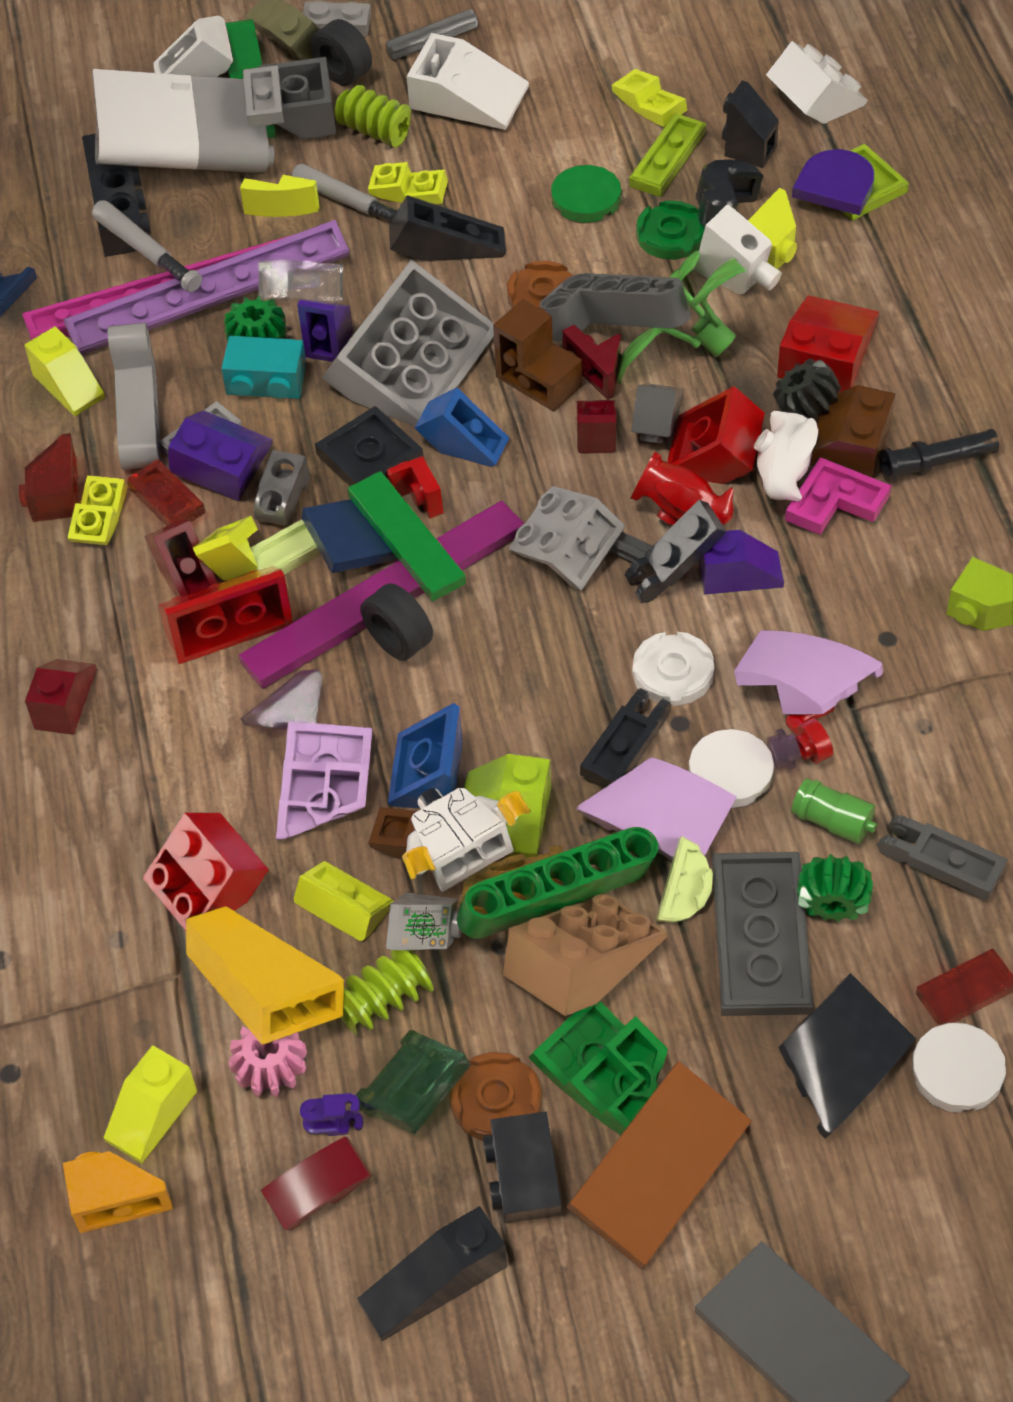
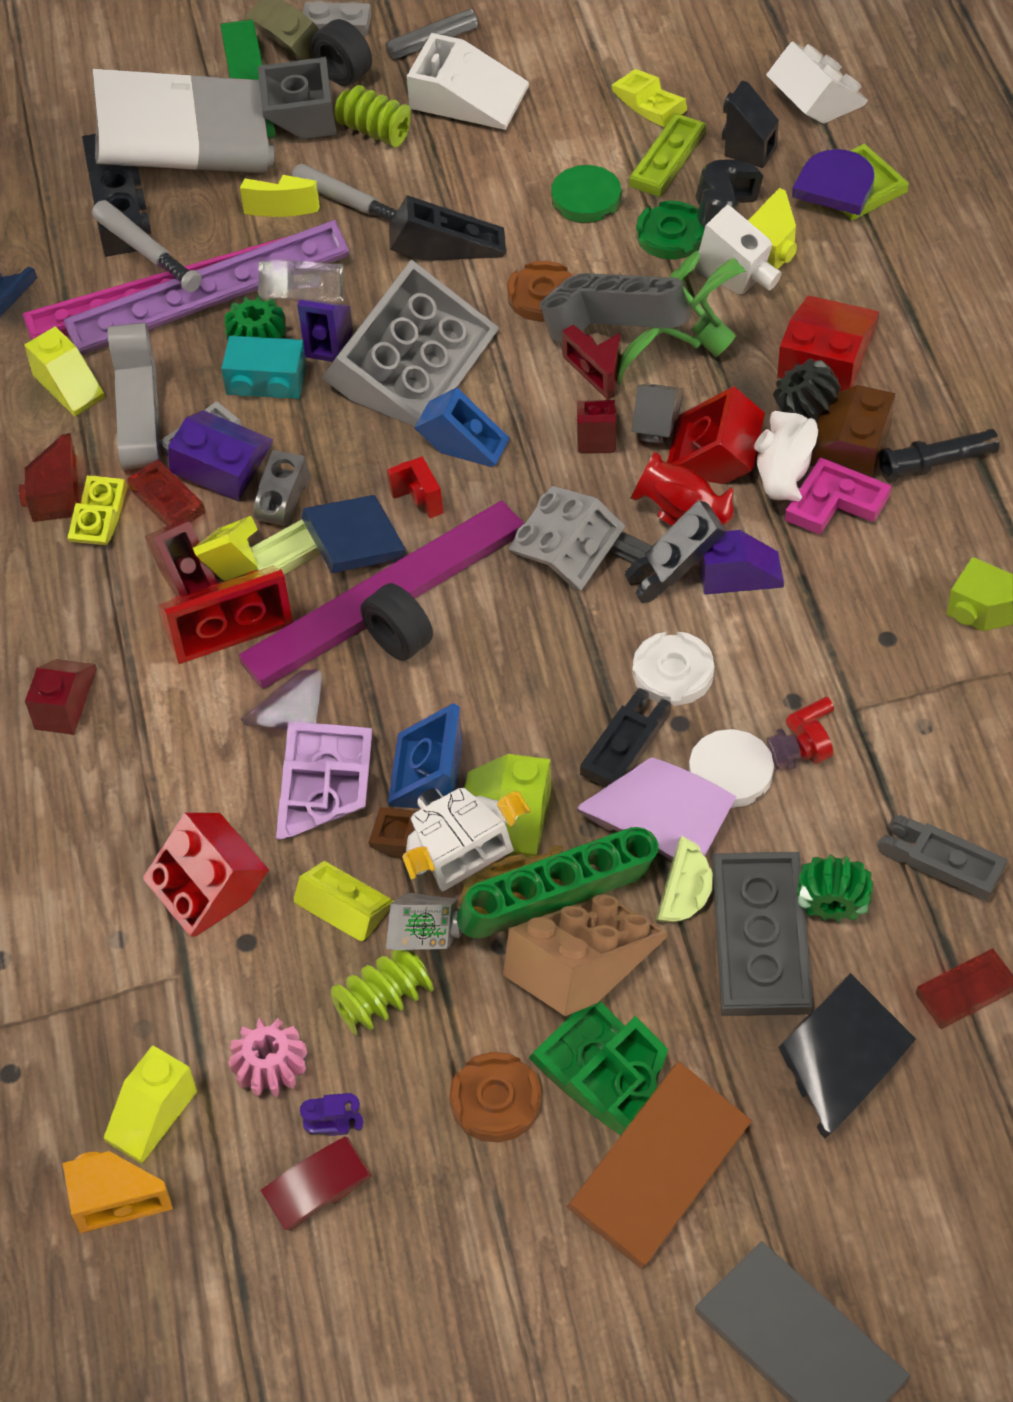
white slope [153,16,233,77] -> none
yellow slope [186,906,344,1045] -> none
light grey plate [243,65,284,127] -> none
black plate [315,406,424,486] -> none
green tile [347,471,466,602] -> none
clear green plate [355,1030,471,1135] -> none
black slope [357,1206,507,1341] -> none
neon yellow slope [368,162,448,204] -> none
black piece [482,1111,561,1223] -> none
reddish brown brick [493,299,582,412] -> none
lavender slope [734,630,883,714] -> none
bright green piece [791,778,877,845] -> none
white tile [912,1023,1006,1113] -> none

